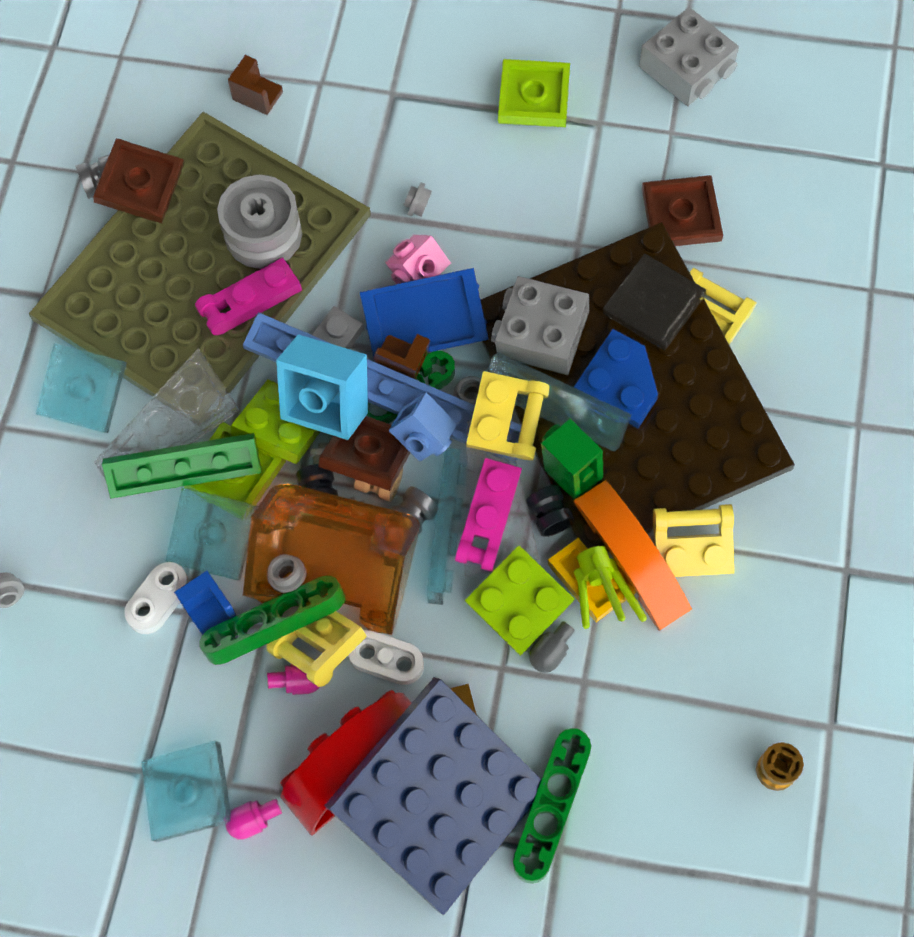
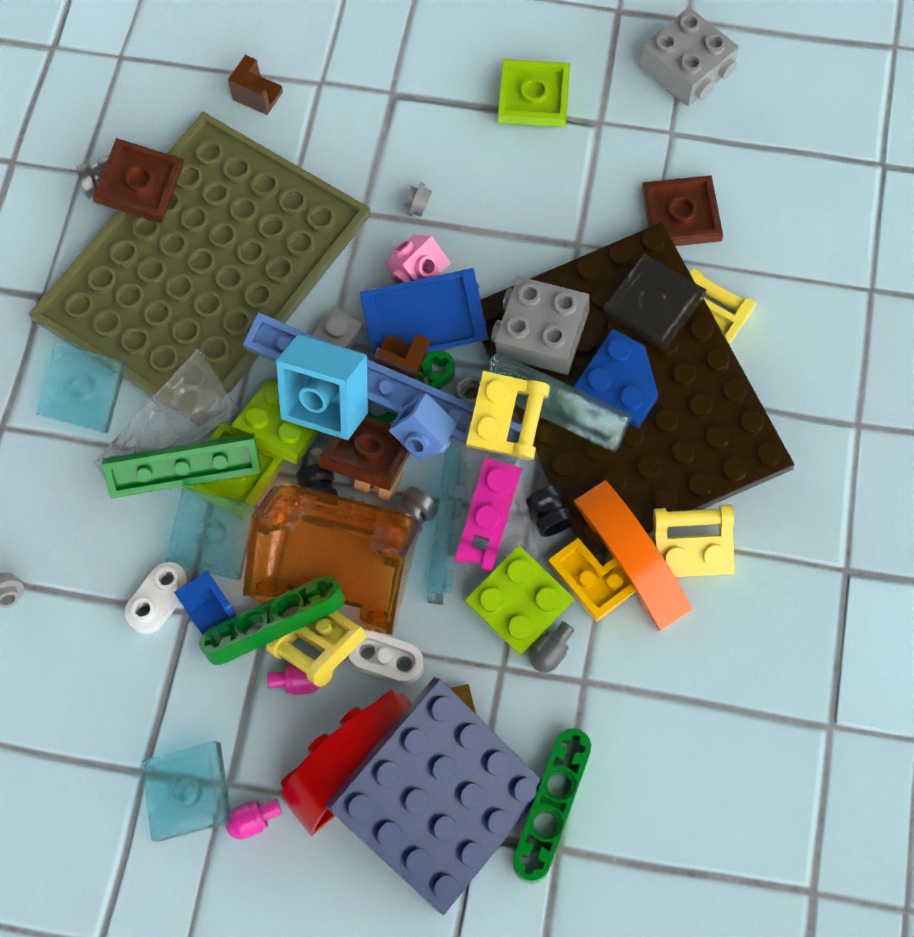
dark pink plate [195,257,302,336] -> none
light grey wheel [217,174,303,269] -> none
light grey plate [267,554,306,593] -> none
green brick [541,418,603,500] -> none
lime plant [574,546,647,629] -> none
pearl gold wheel [756,742,804,791] -> none

